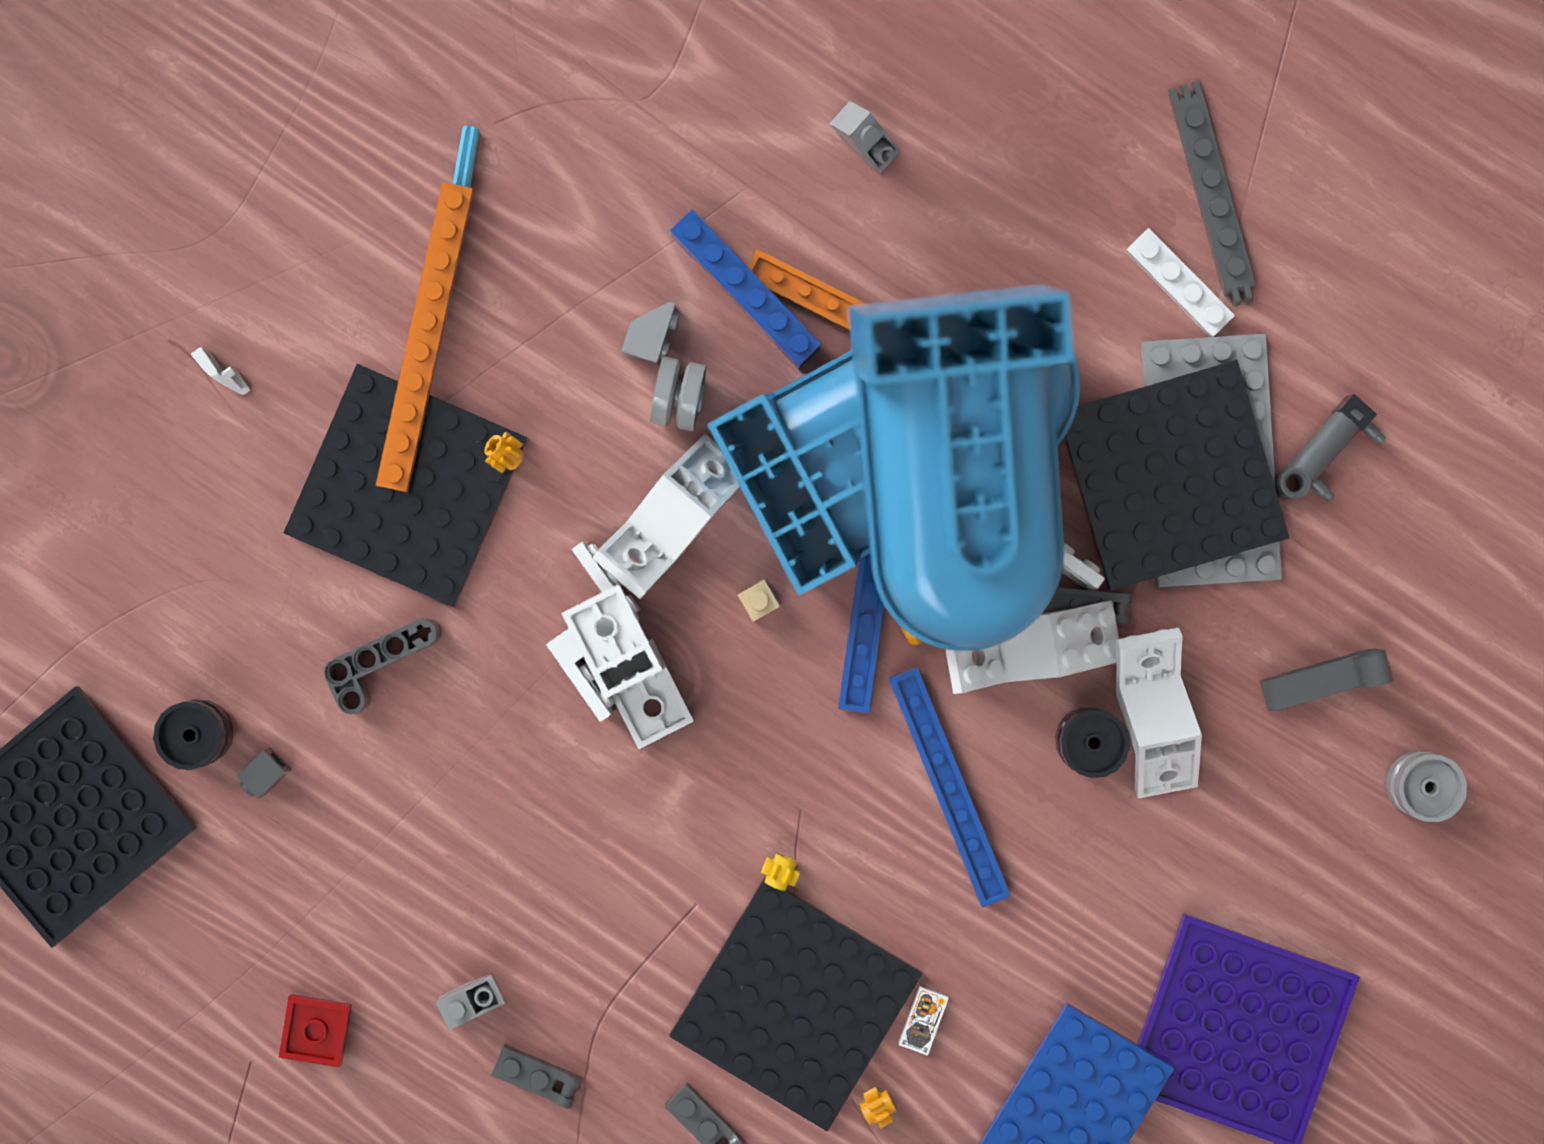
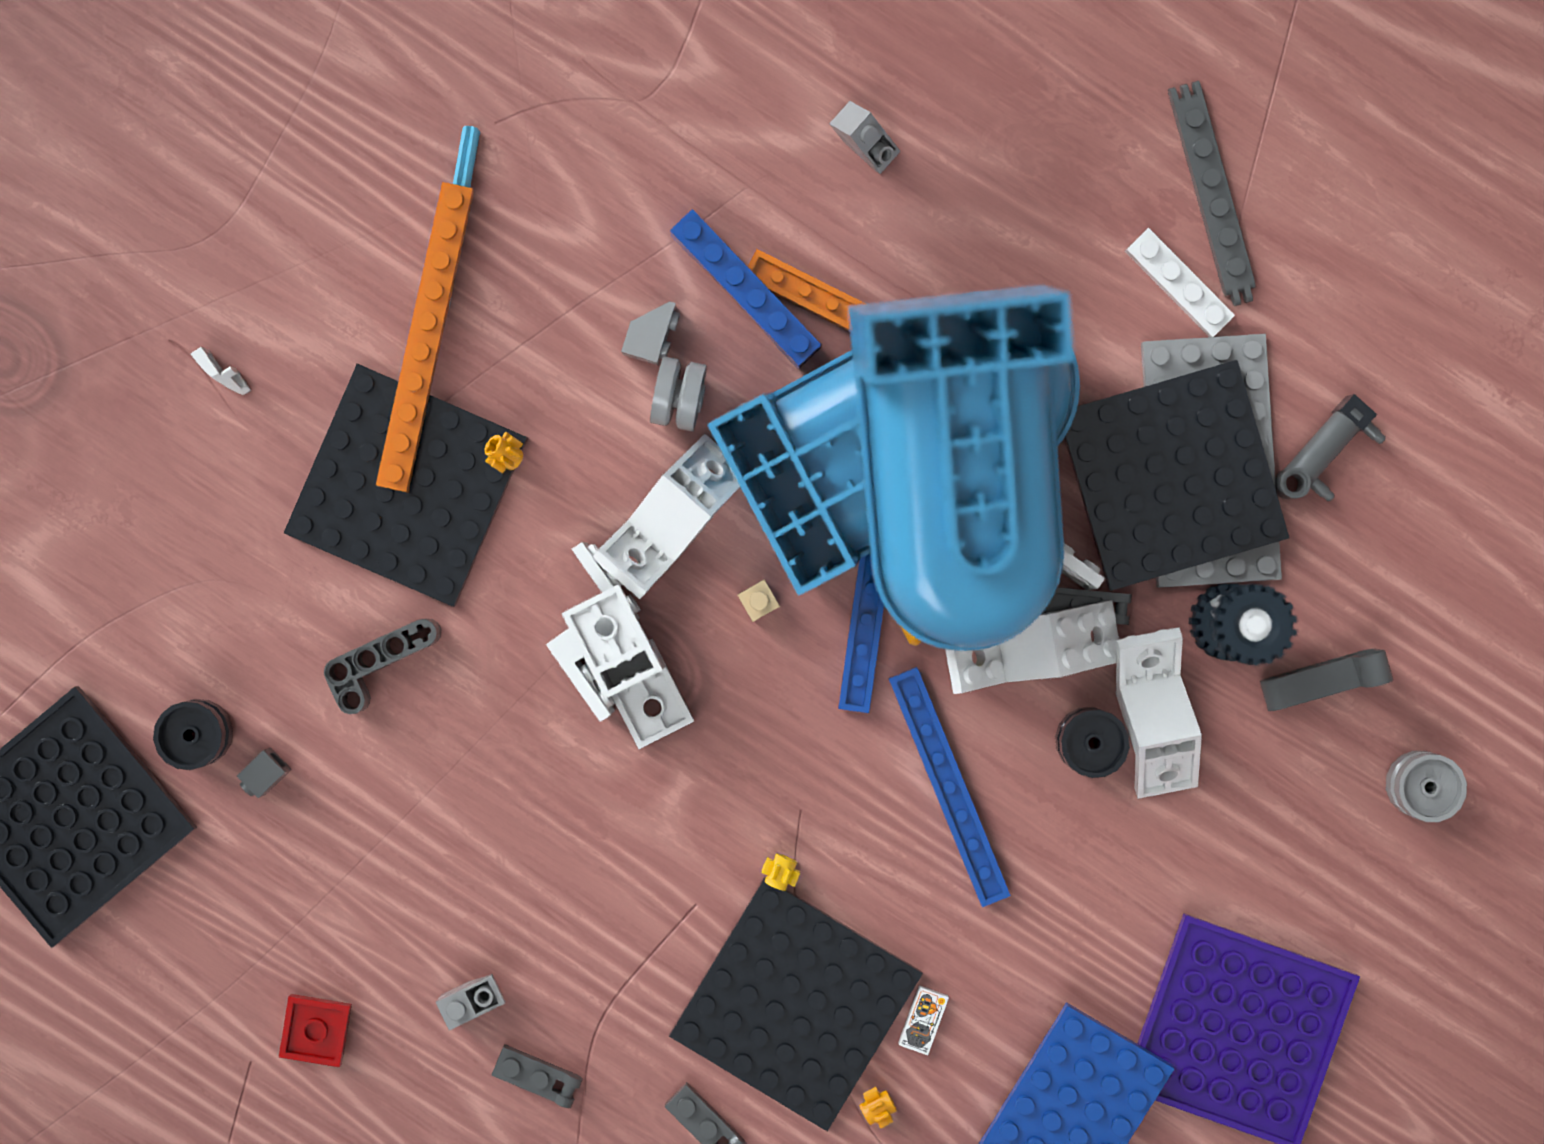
none -> black plate [1189,584,1298,666]

